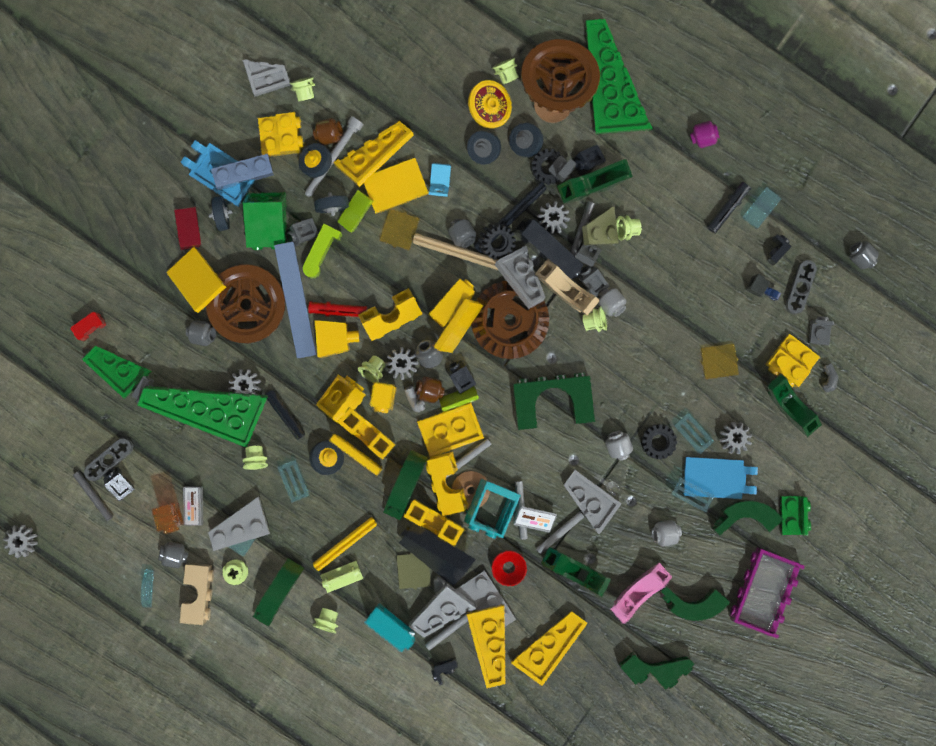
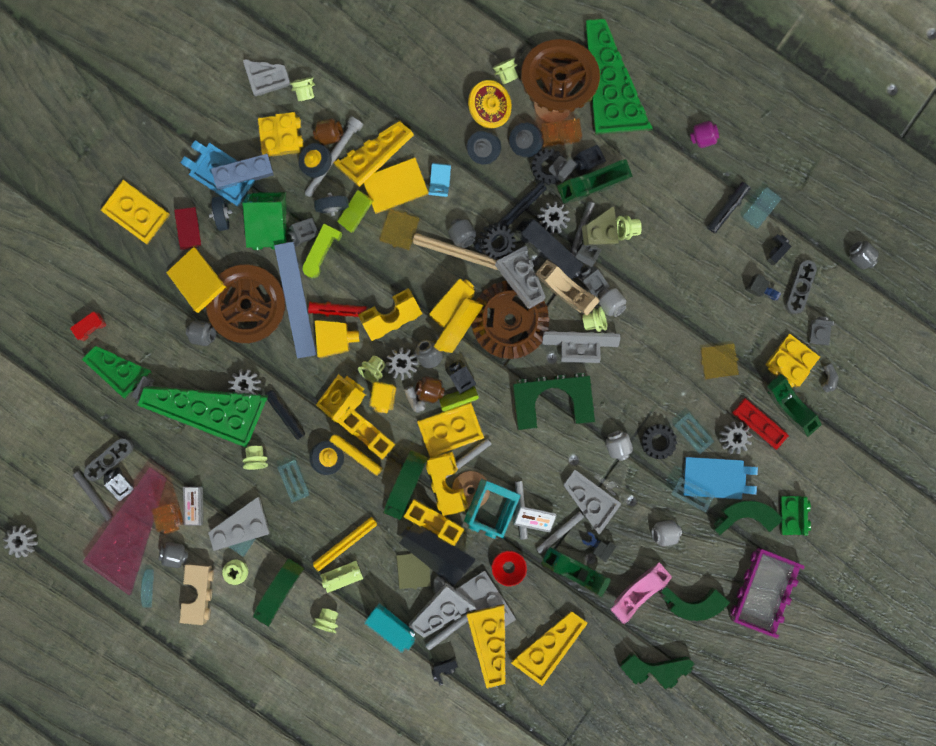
none -> clear pink wing [83,467,167,596]
none -> yellow tile [101,180,170,245]
none -> clear orange brick [540,118,582,147]
none -> light grey bracket [542,331,620,363]
none -> pearl dark grey piece [582,532,616,562]
none -> red tile [732,398,789,450]

